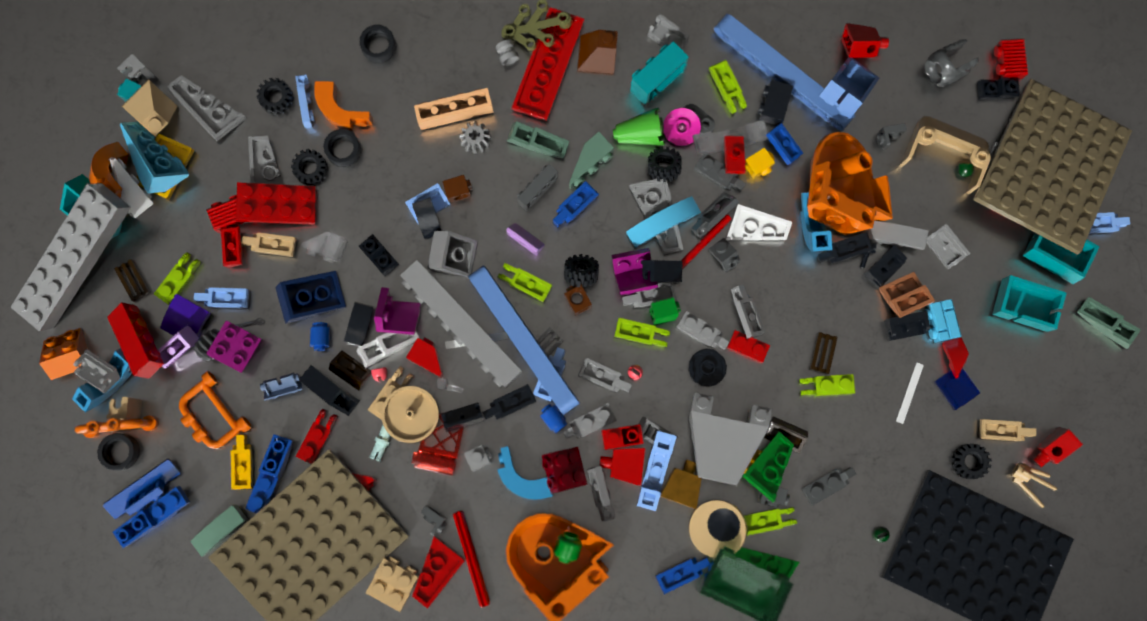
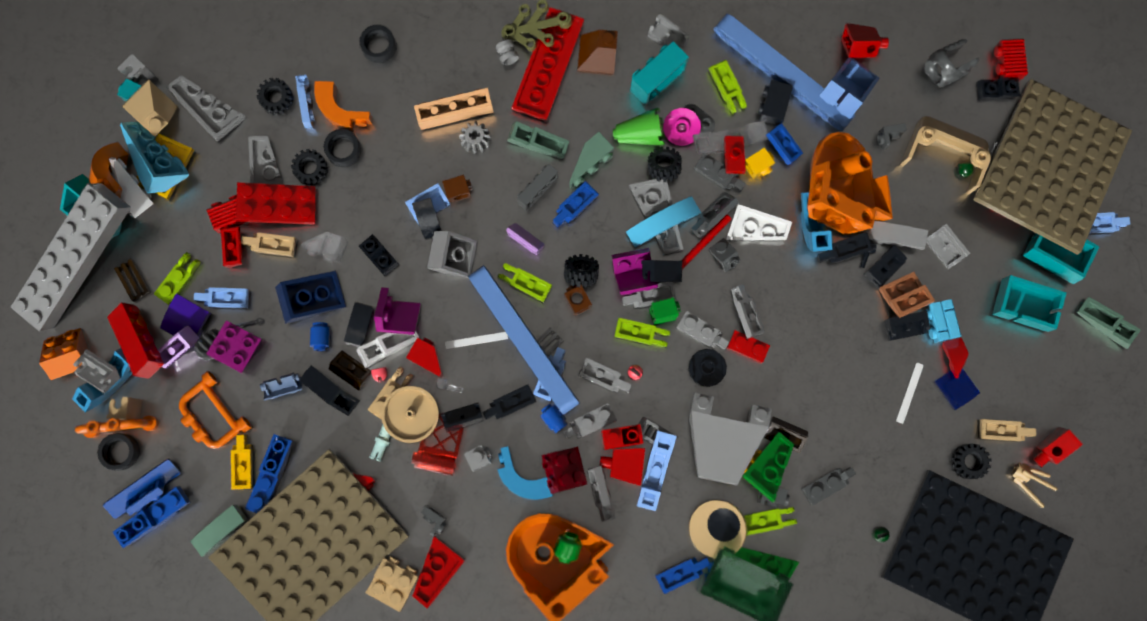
red hinge [295,409,337,465] -> none
light grey brick [400,260,522,388] -> none
red axle [453,511,490,607] -> none
pearl gold torso [660,460,701,509] -> none
lime hinge [800,374,855,396] -> none
dark brown tile [809,332,838,374] -> none

